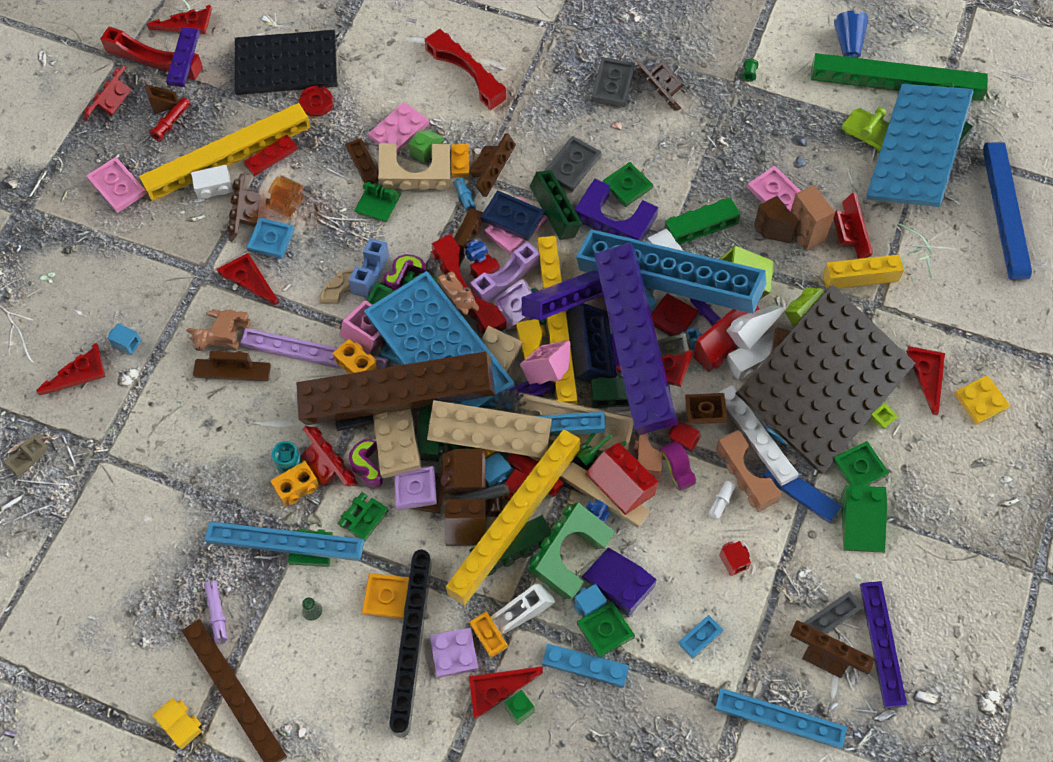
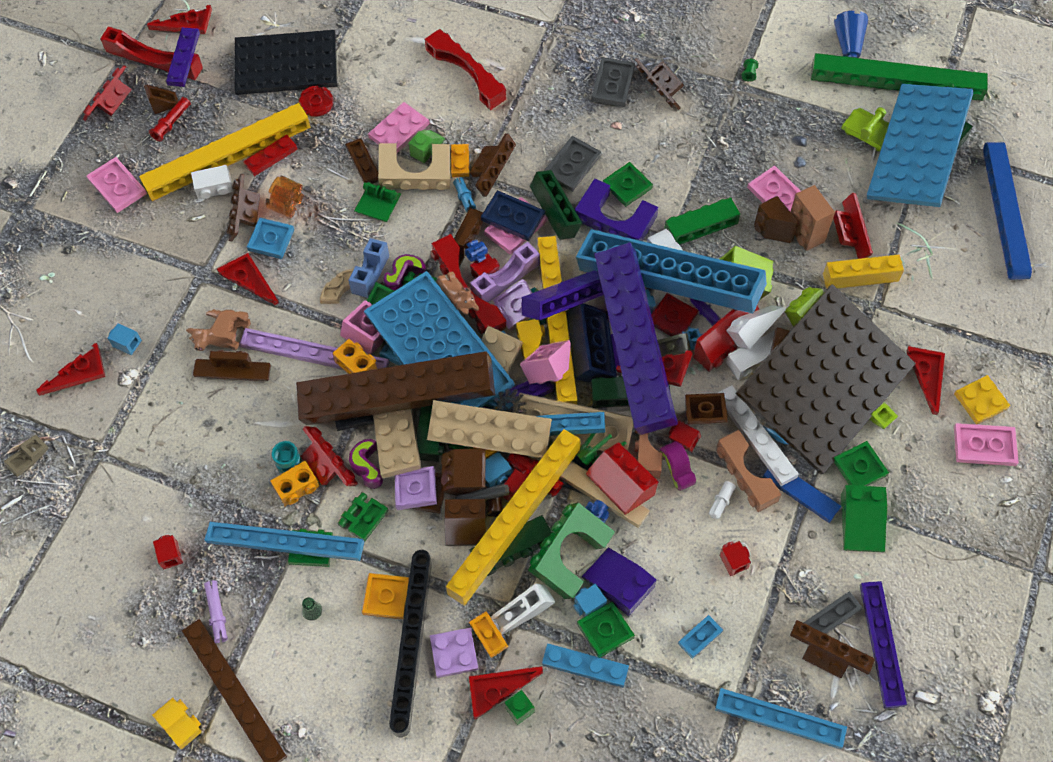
none -> red brick [153,535,183,570]
none -> bright pink plate [954,423,1019,466]

